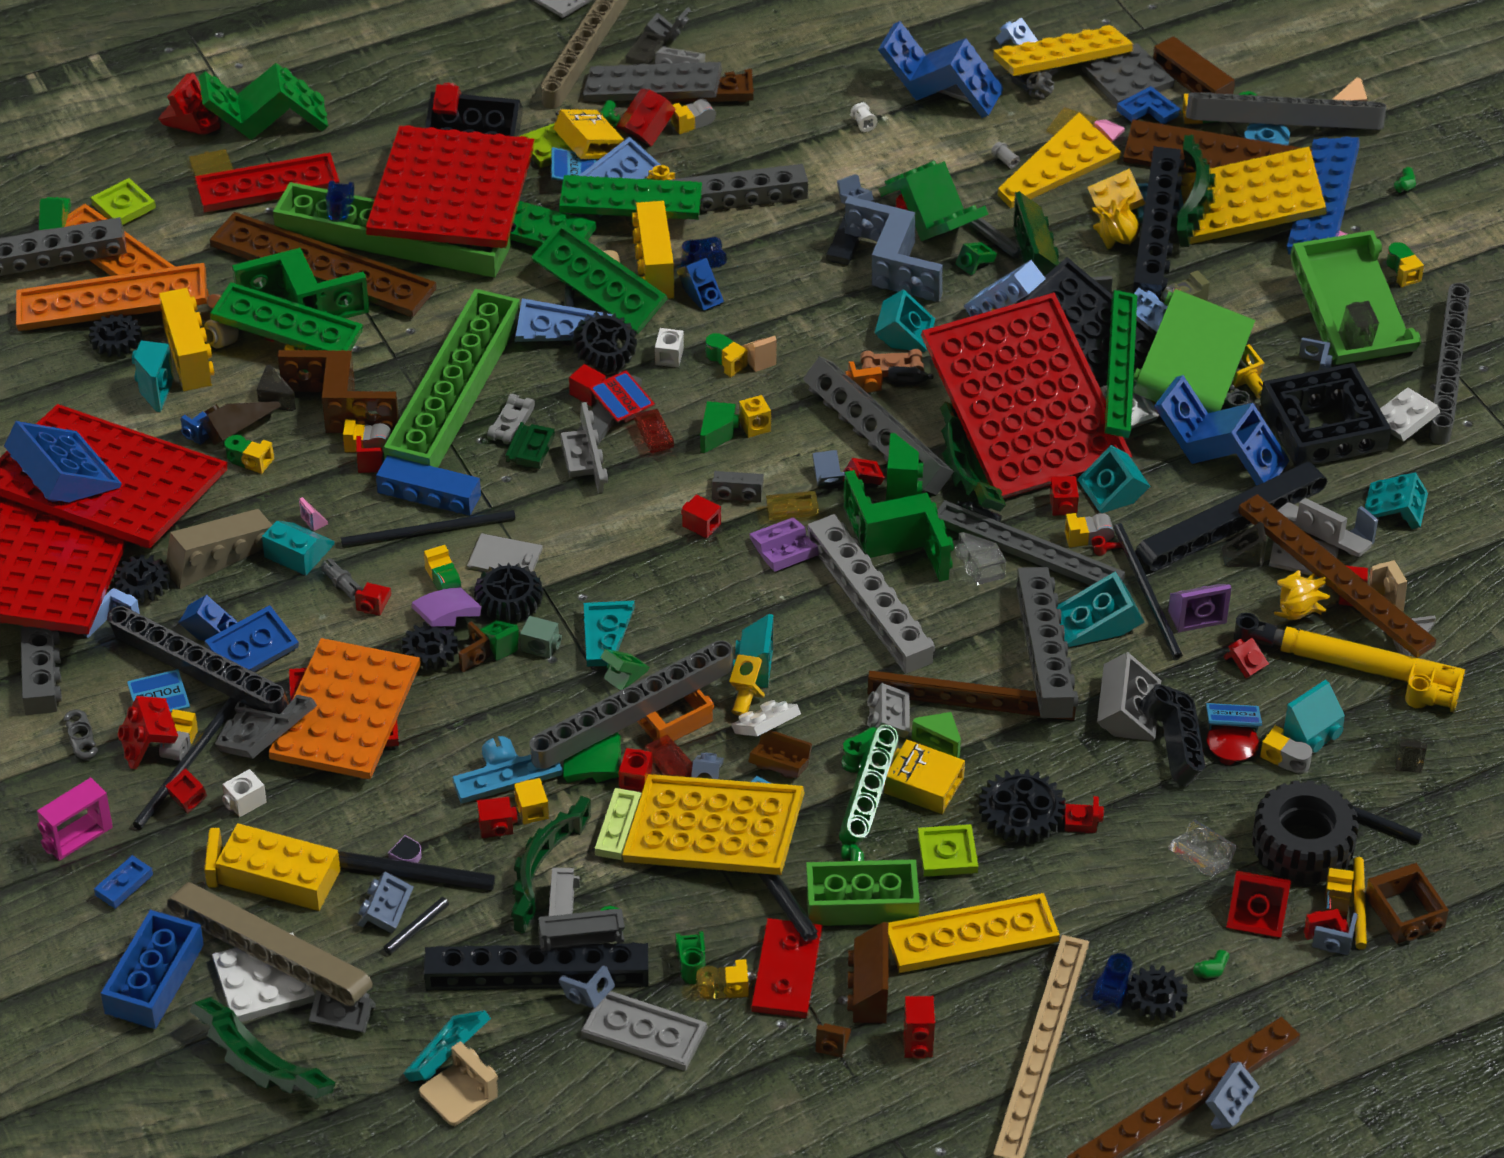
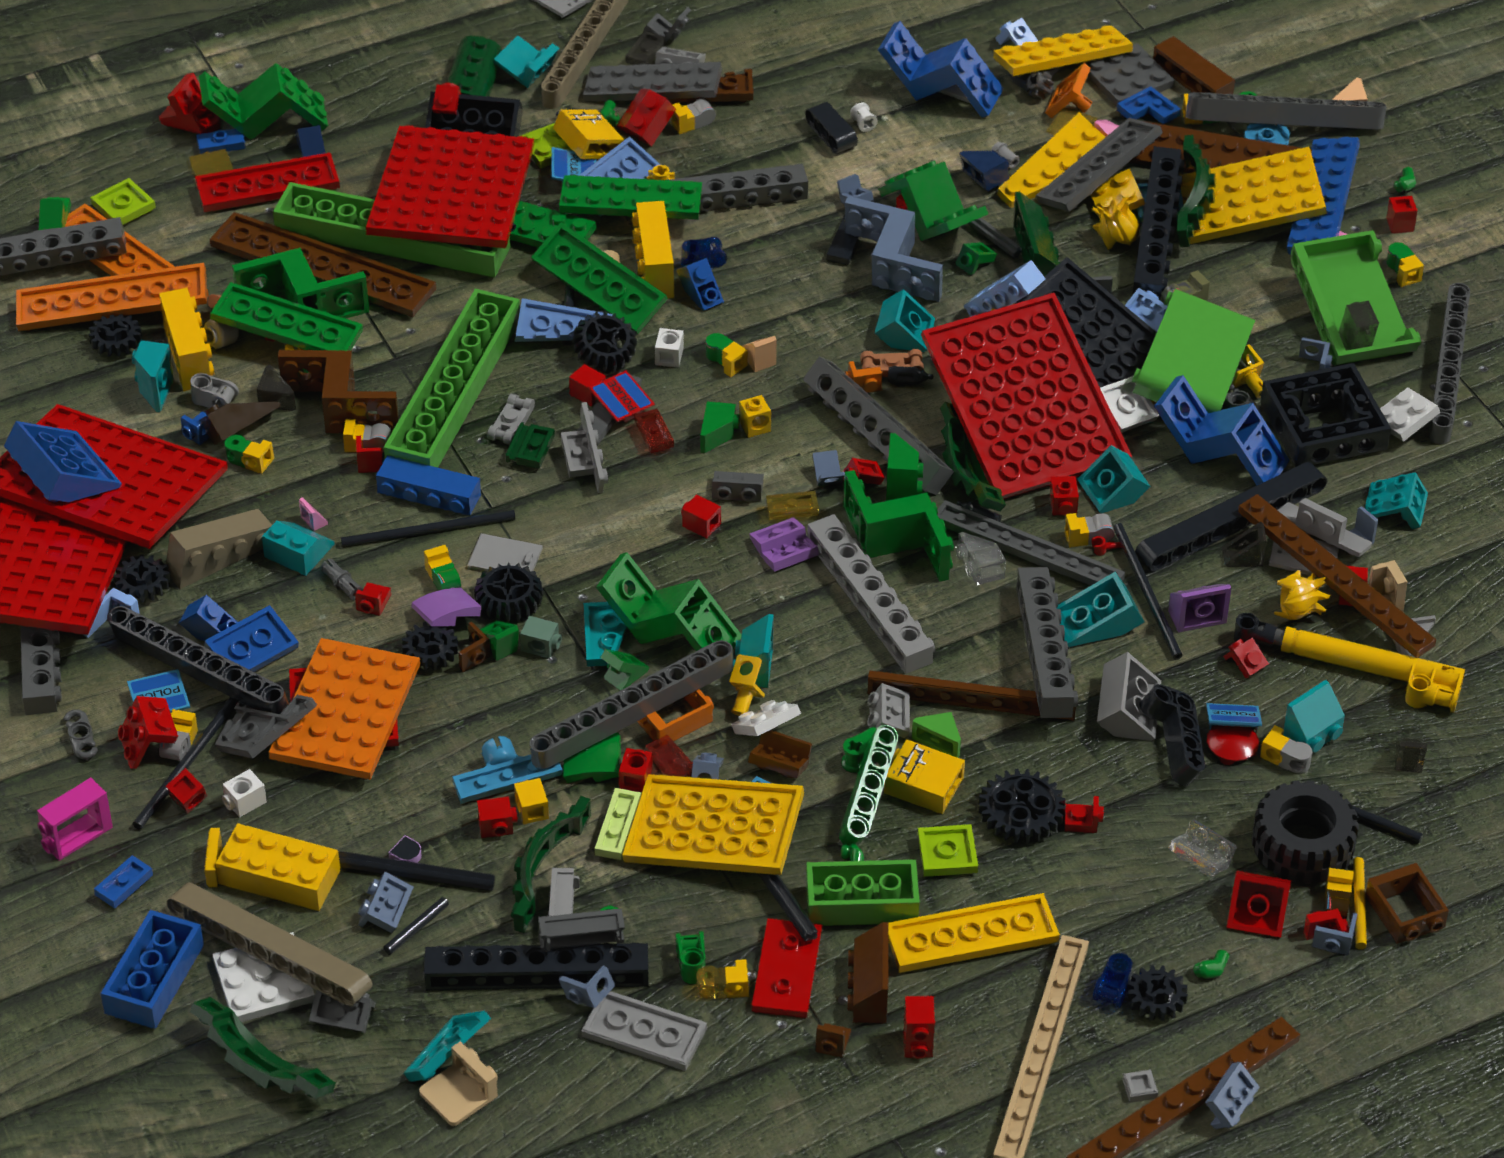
clear blue piece [326,180,355,222] -> none
green plate [1104,290,1137,438] -> none
none -> light grey piece [190,373,239,408]
none -> blue plate [196,129,246,156]
none -> dark blue slope [295,125,325,157]
none -> dark green container [447,35,502,97]
none -> teal bracket [493,36,559,88]
none -> green bracket [596,552,742,651]
none -> black beam [805,102,858,154]
none -> dark blue slope [959,151,1010,191]
none -> dark grey plate [1036,118,1163,212]
none -> orange tile [1045,63,1092,118]
none -> light grey tile [1122,1070,1158,1103]
none -> red panel [1386,196,1418,234]

